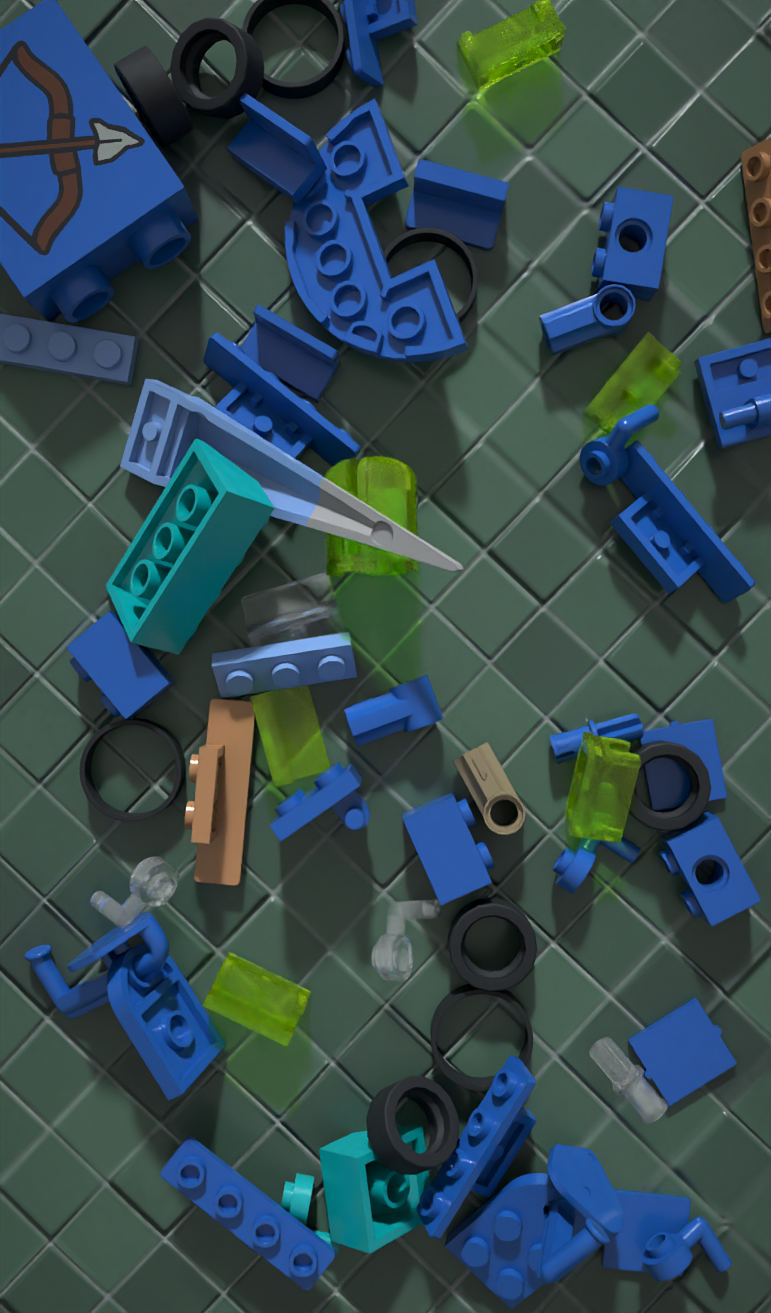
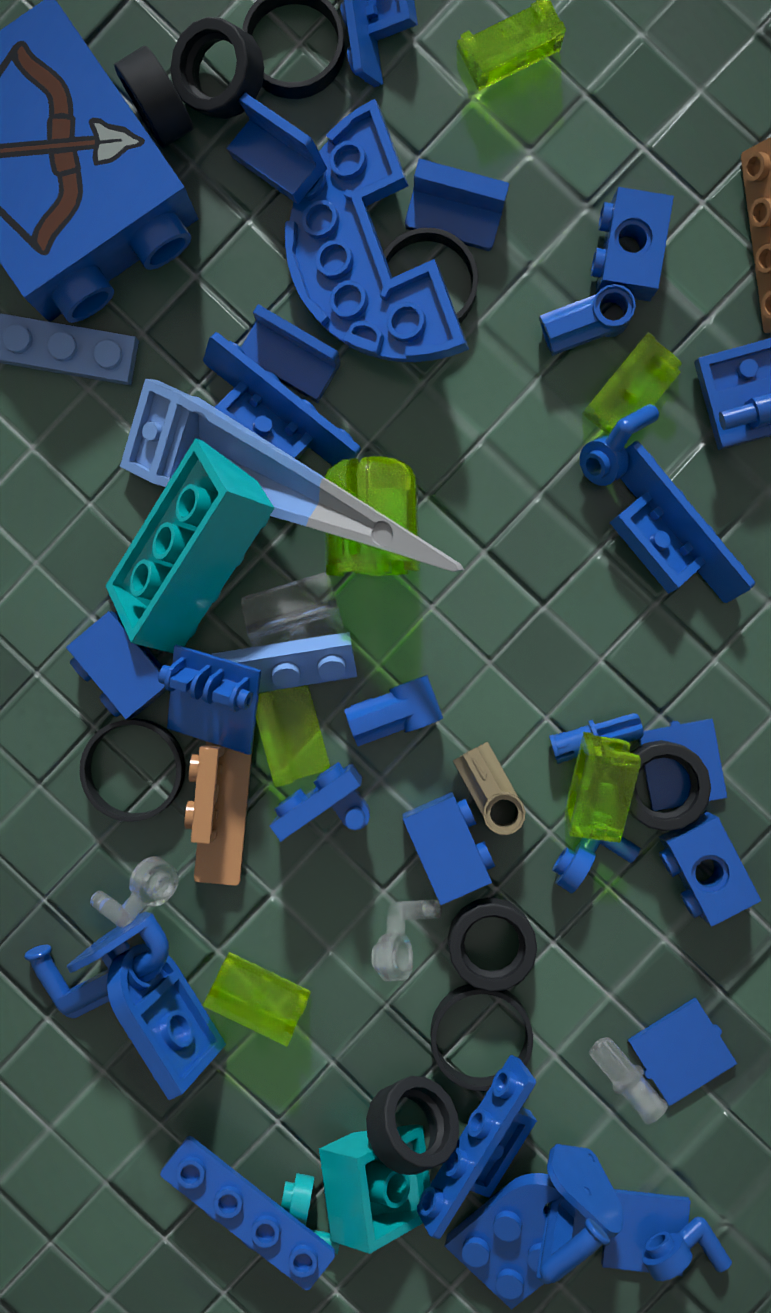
none -> blue hinge [158,644,261,755]

